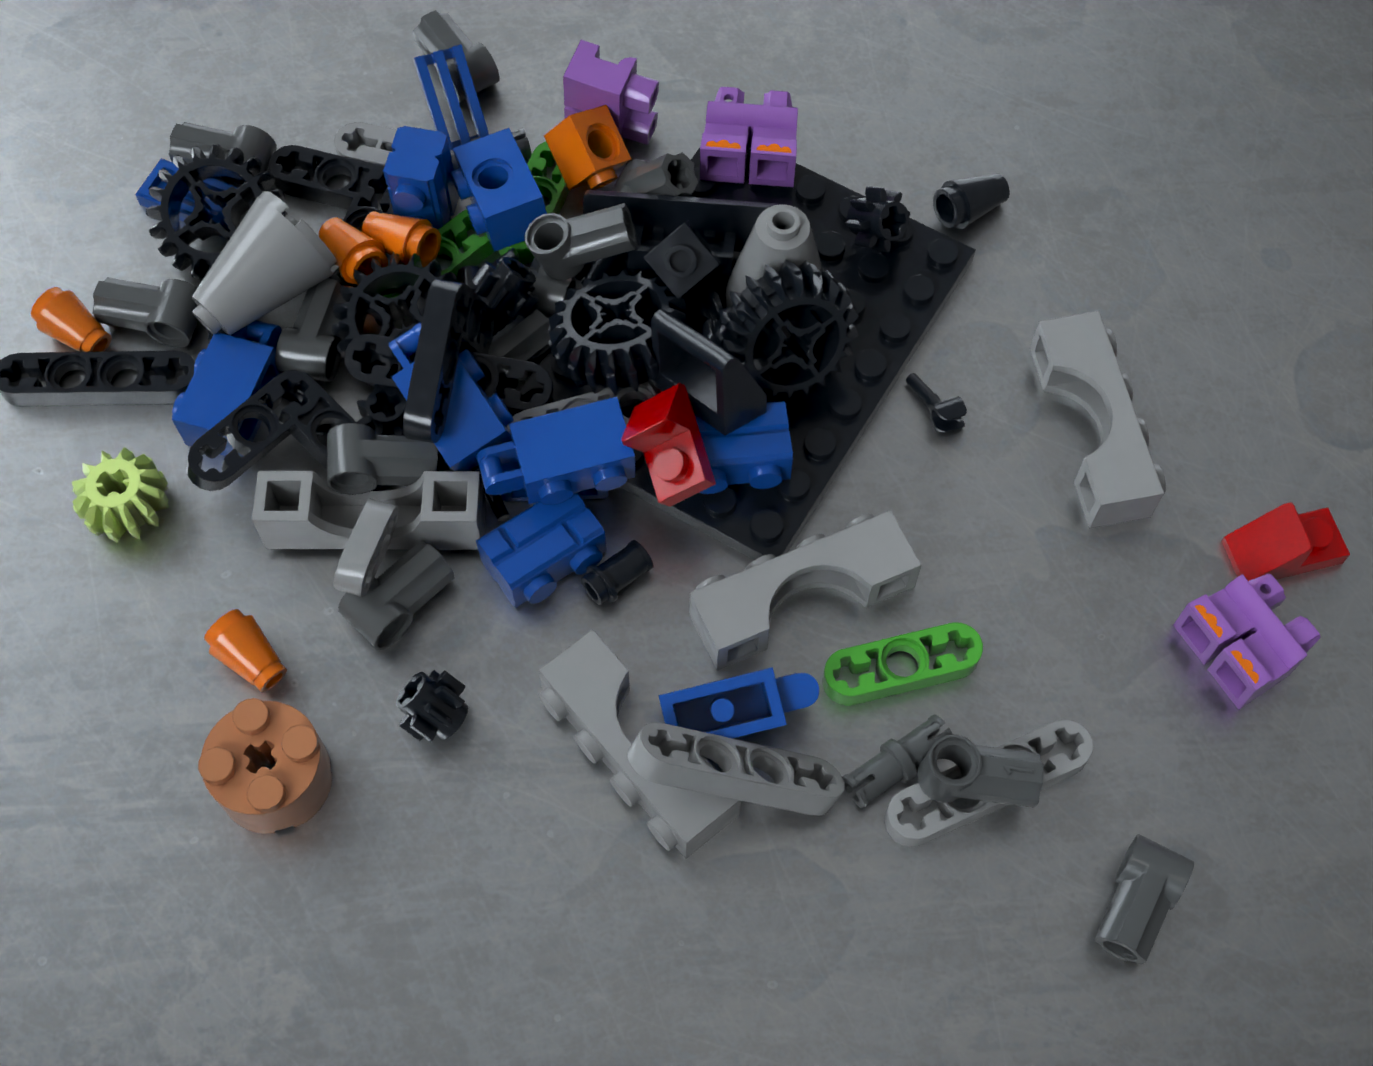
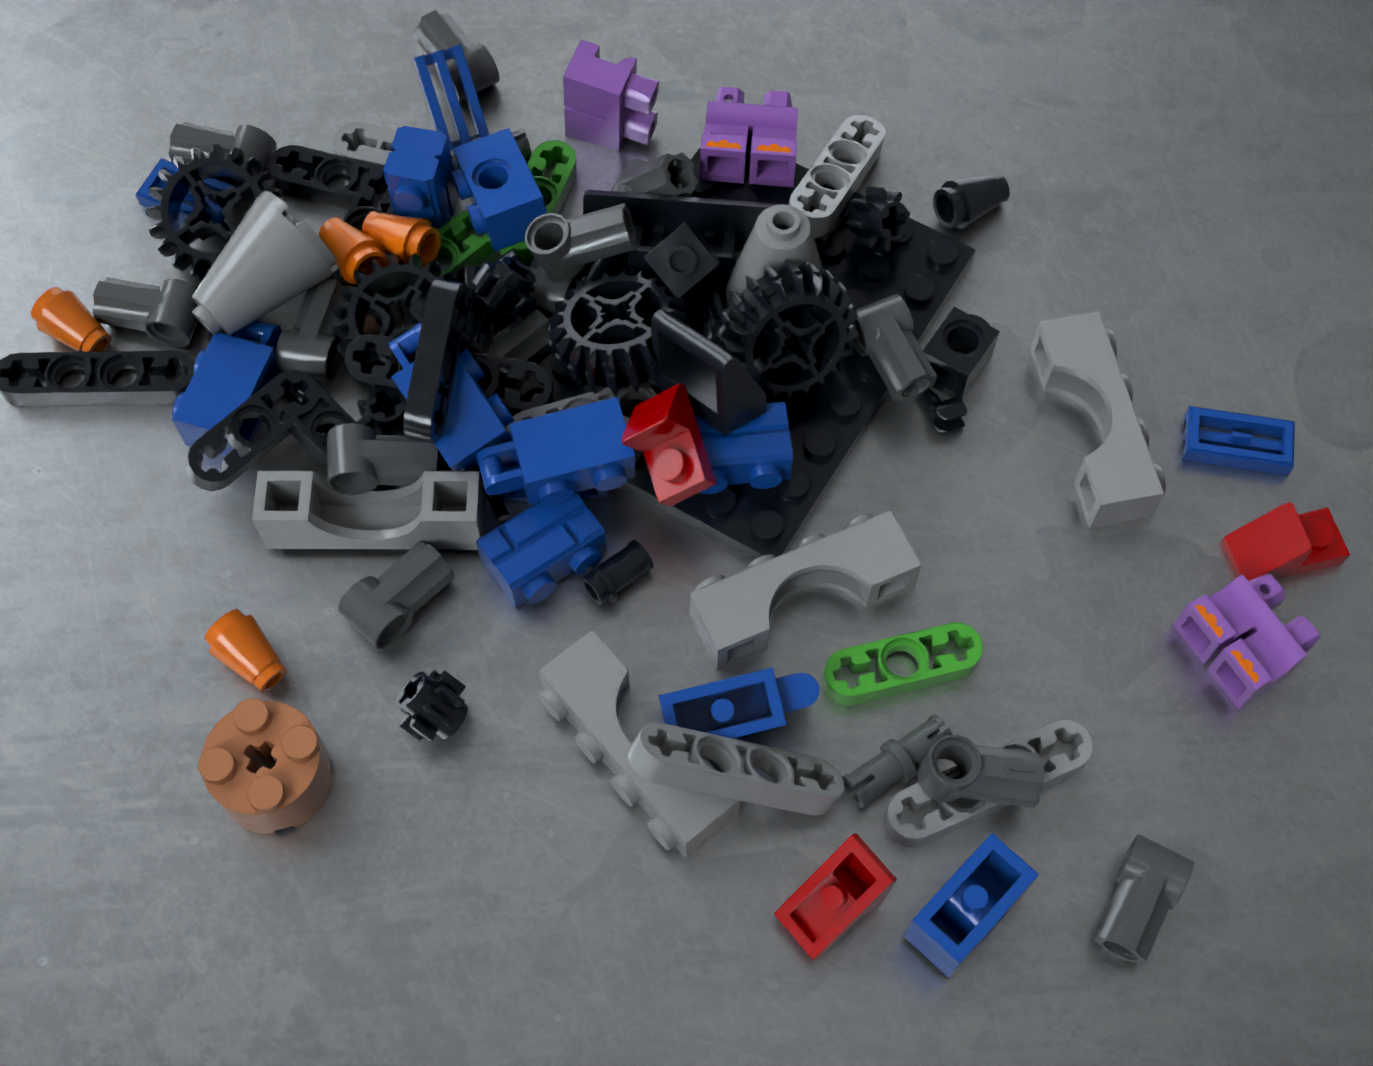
yellowish green gear [72,447,169,543] -> none
light grey beam [334,498,398,597] -> none
orange brick [544,105,632,190] -> none
none -> red slope [774,833,897,960]
none -> light grey beam [788,115,886,238]
none -> dark grey piece [851,294,937,402]
none -> blue brick [904,833,1039,978]
none -> black brick [923,306,1000,400]
none -> blue tile [1182,406,1295,476]

